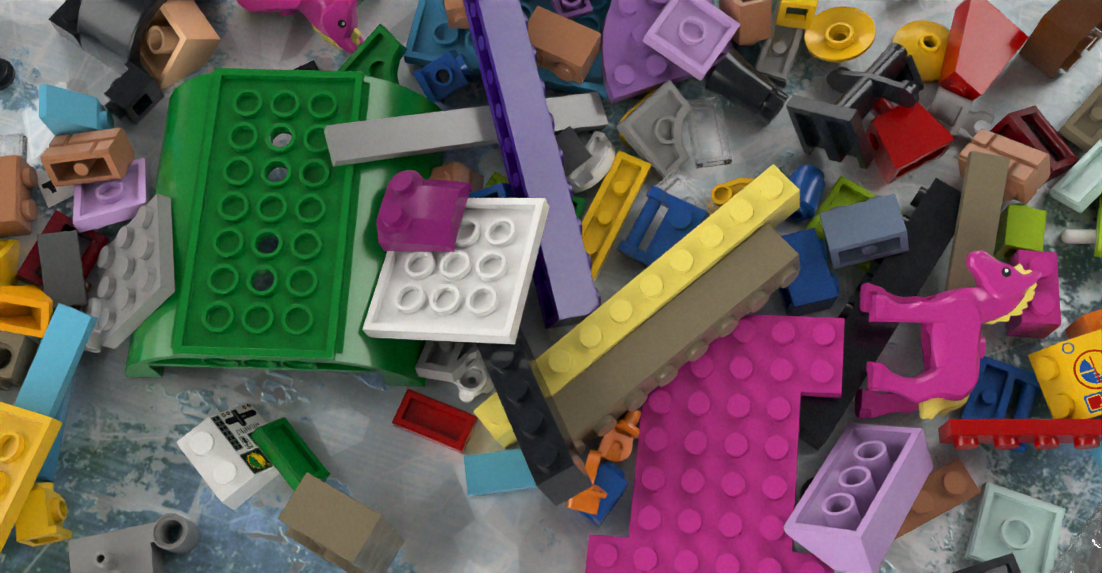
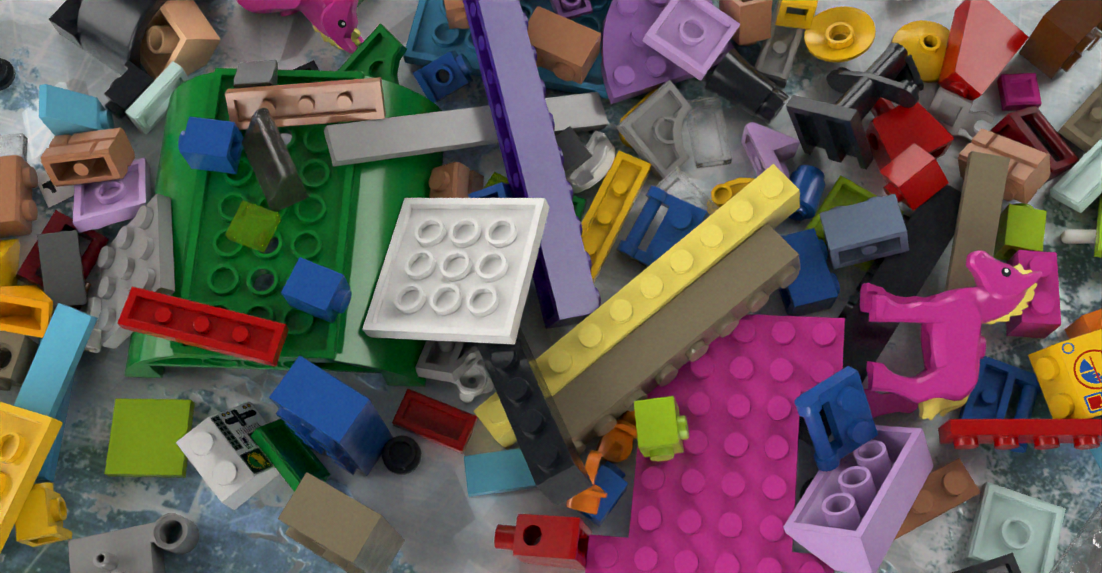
magenta slope [376,170,473,252] -> none
none -> lime tile [104,398,195,478]
none -> red plate [117,286,289,367]
none -> light aqua tile [125,61,189,134]
none -> blue brick [178,117,245,174]
none -> nougat plate [225,77,386,130]
none -> clear neon green tile [225,200,281,252]
none -> dark grey slope [233,60,278,88]
none -> clear smoke tile [242,108,309,213]
none -> blue brick [269,355,393,476]
none -> blue brick [281,257,351,323]
none -> black plate [382,435,421,475]
none -> red torso [494,514,592,570]
none -> lime brick [634,396,689,461]
none -> lavender slope [741,122,800,179]
none -> blue plate [795,366,878,472]
none -> red brick [879,143,949,211]
none -> dark pink tile [997,73,1042,111]

